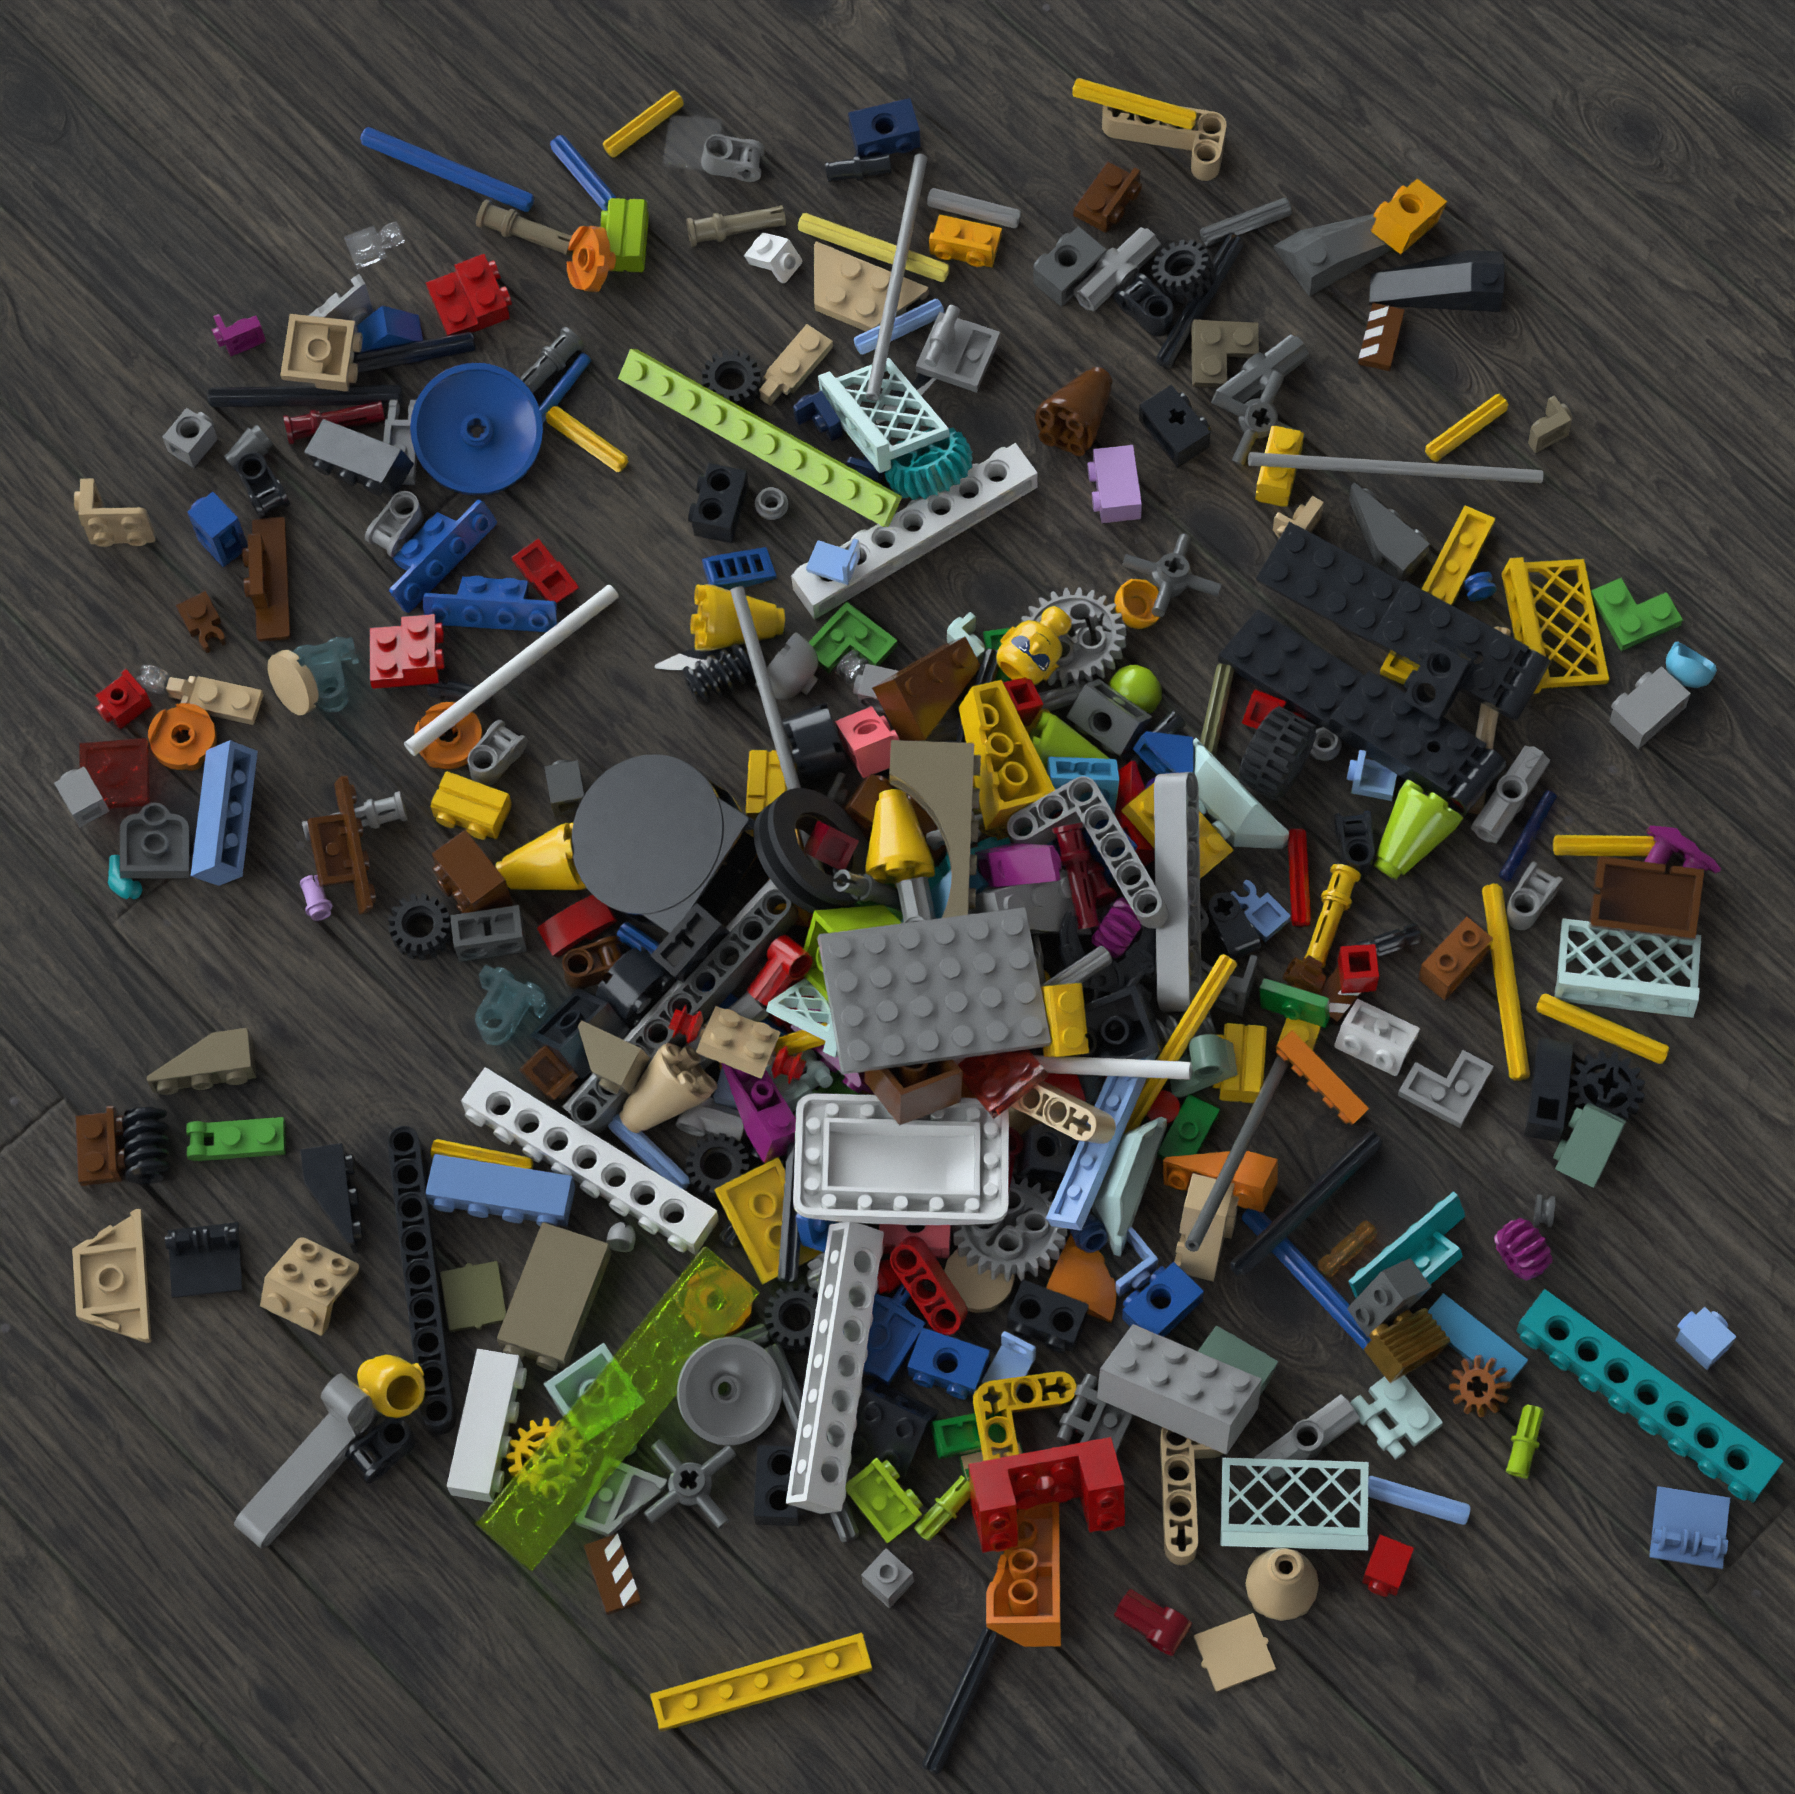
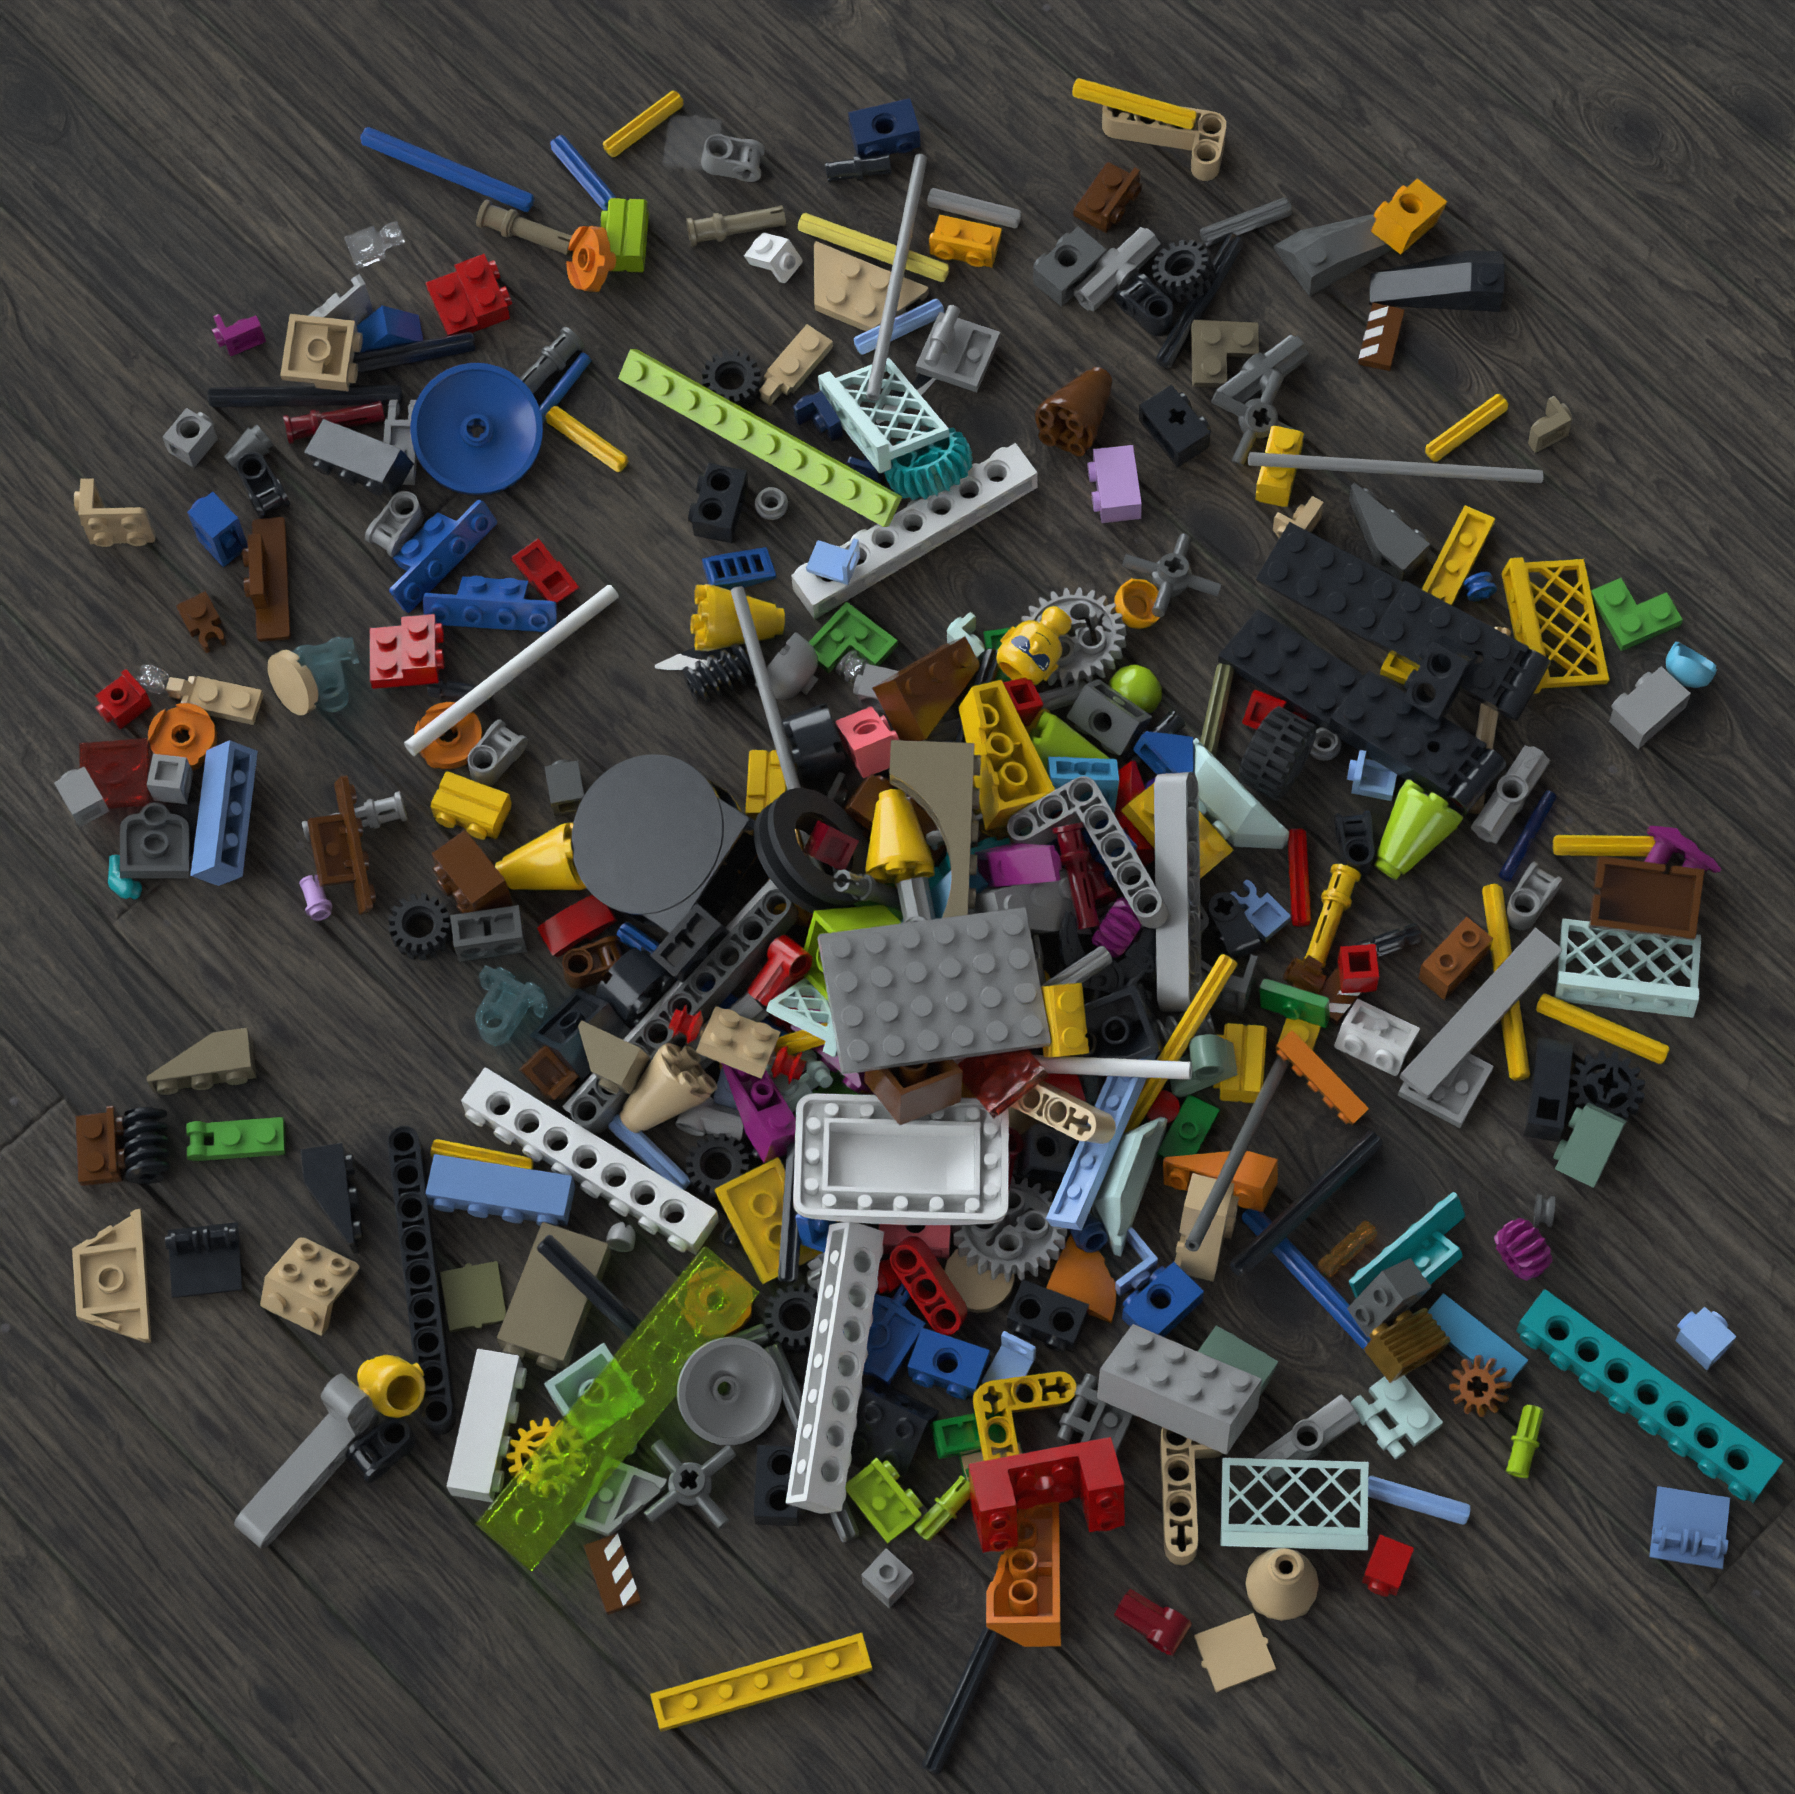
none -> light grey brick [147,754,194,804]
none -> black axle [537,1235,675,1368]
none -> light grey tile [1400,927,1562,1100]

